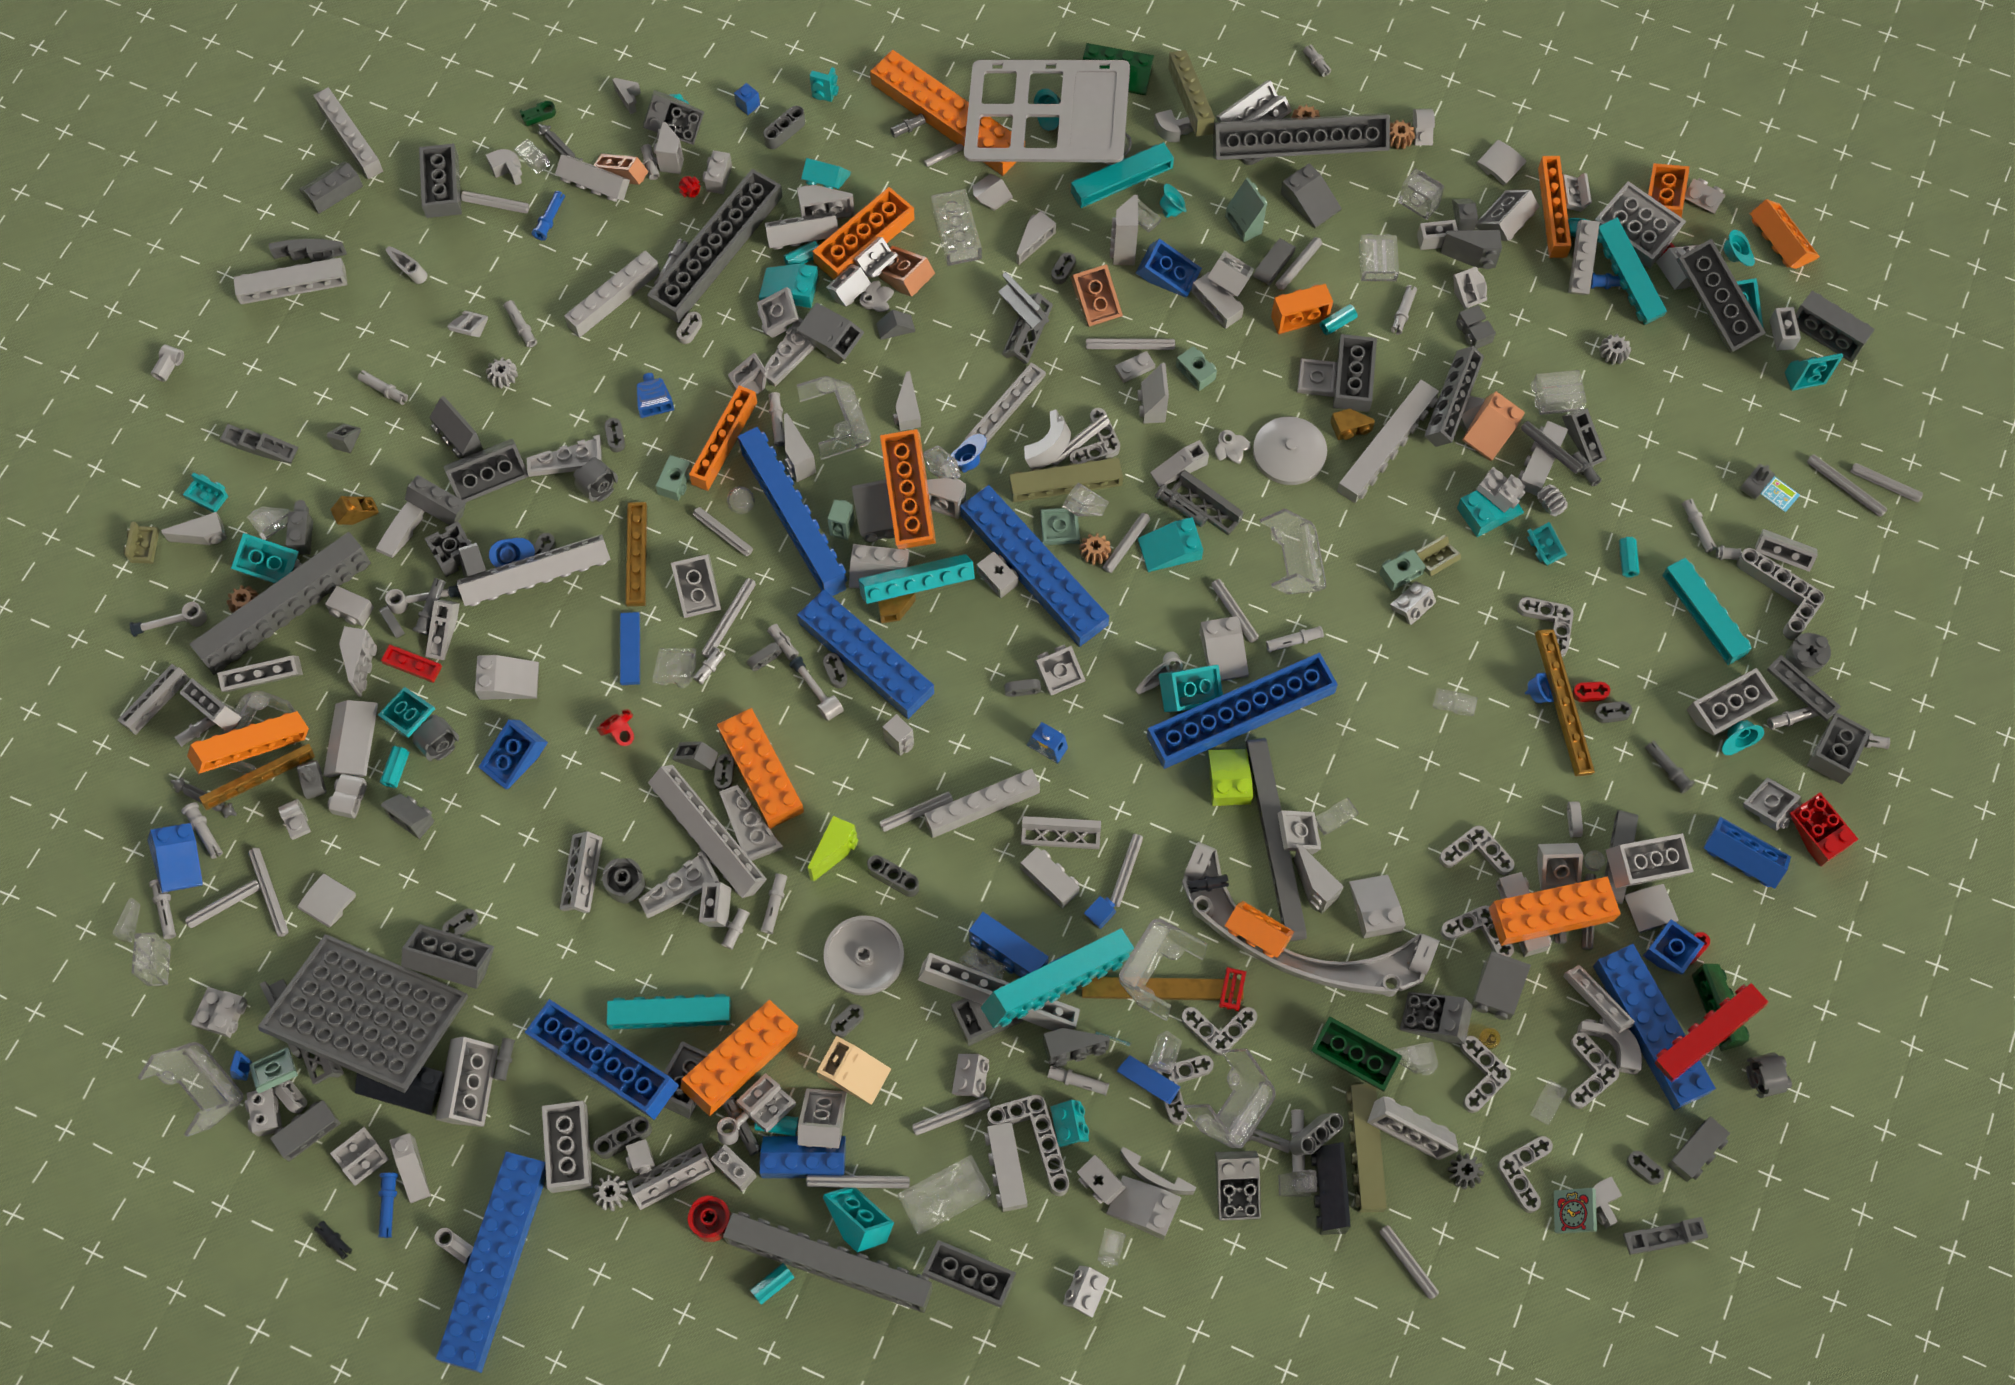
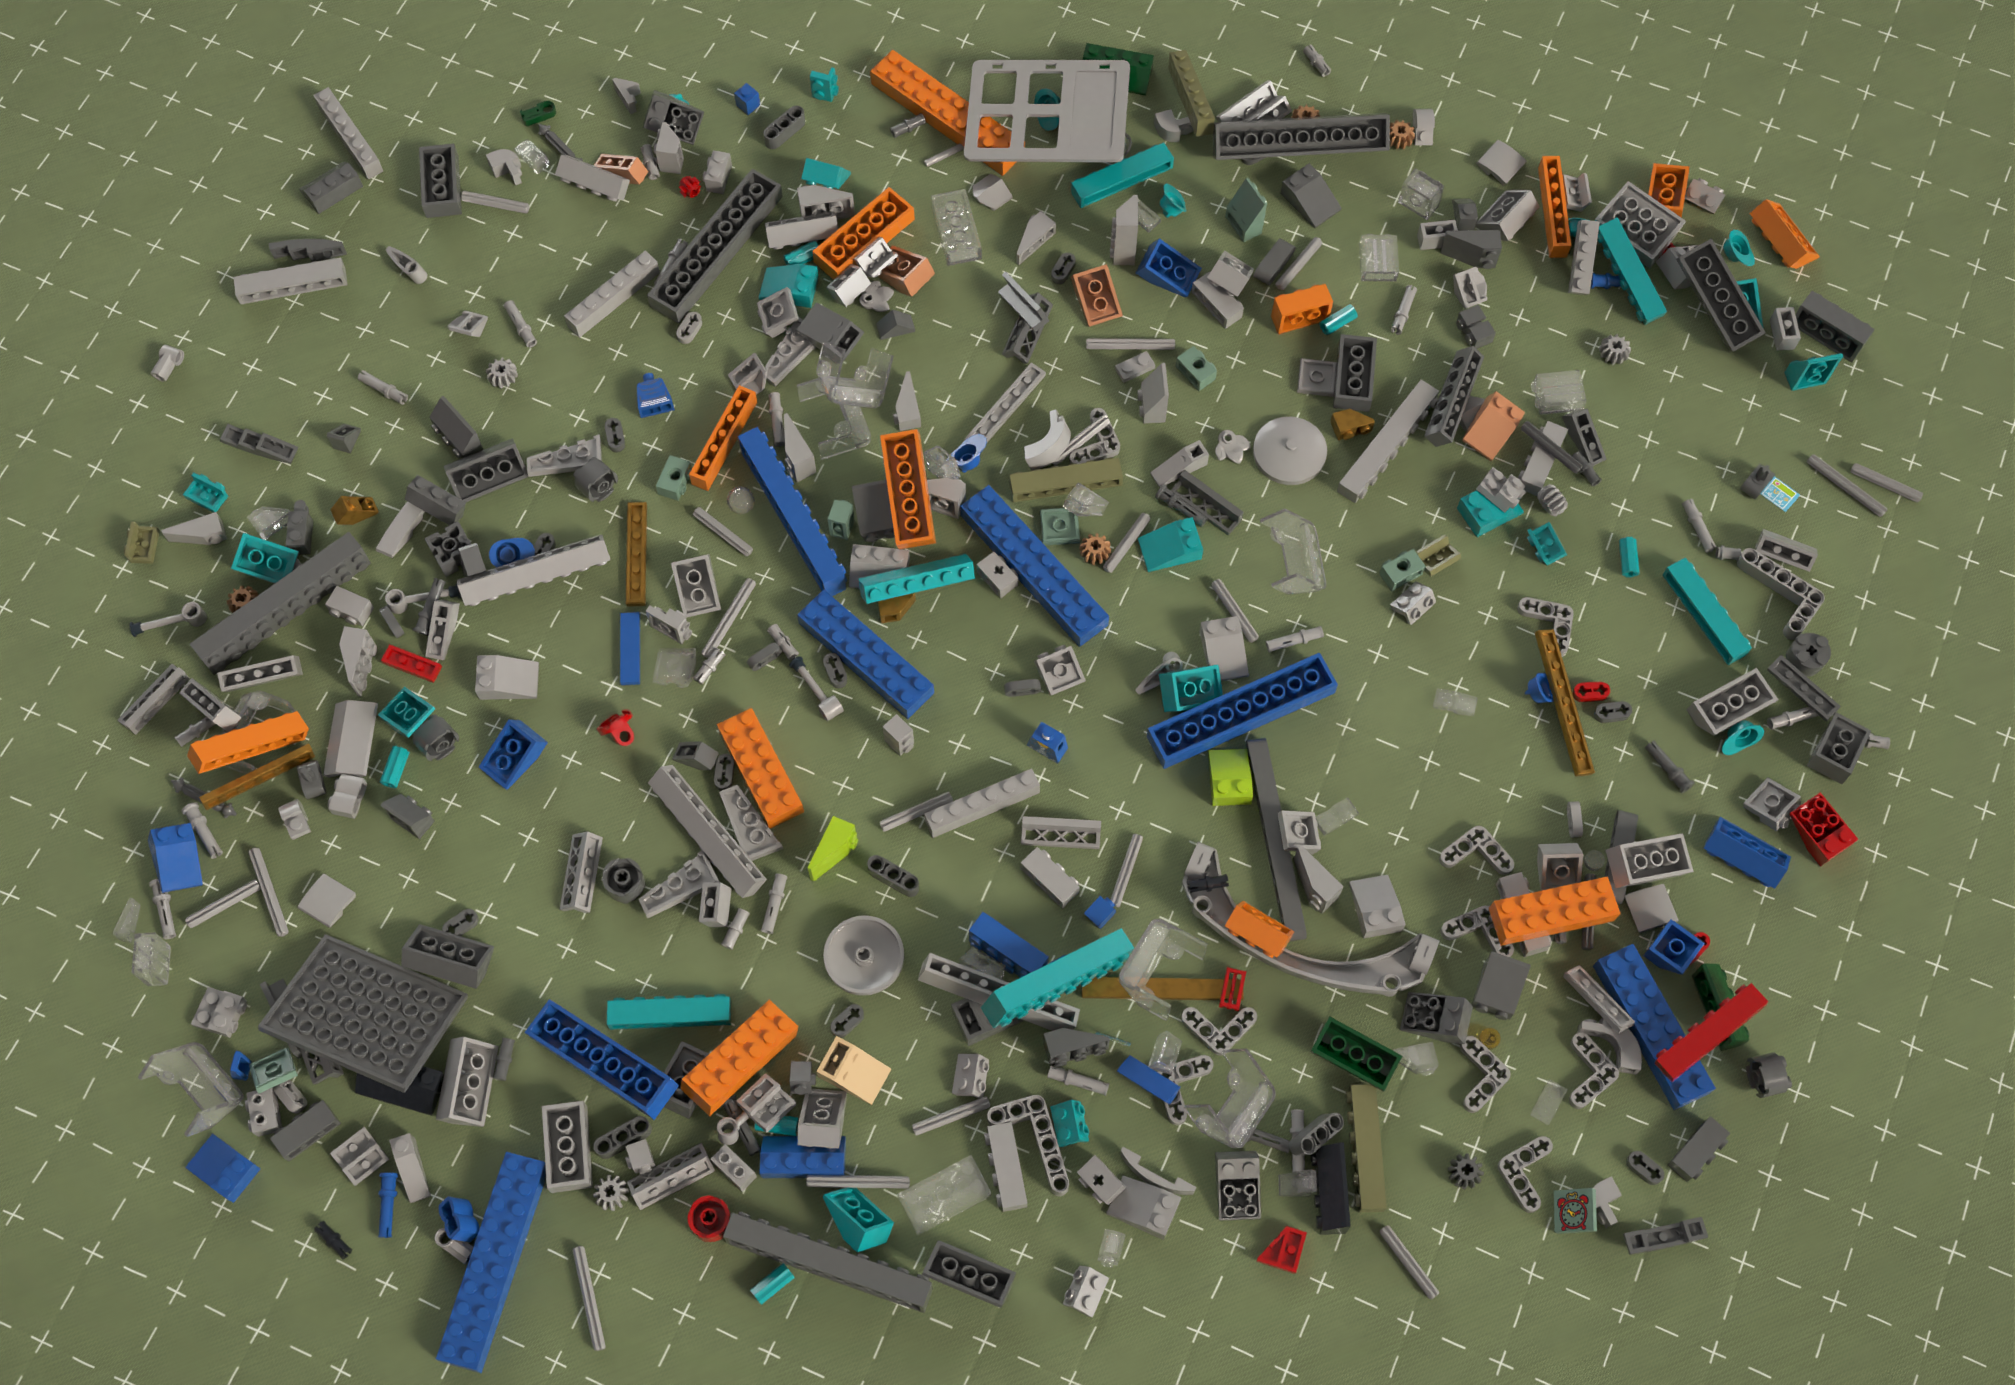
blue pin [532,191,565,241] -> none
light grey slope [1367,1096,1458,1160] -> none
none -> blue slope [185,1133,261,1203]
none -> blue brick [439,1196,479,1242]
none -> light grey axle [573,1246,606,1351]
none -> light grey plate [645,605,692,645]
none -> dark grey brick [790,1061,816,1095]
none -> clear windscreen [816,342,894,408]
none -> red wing [1256,1226,1307,1274]

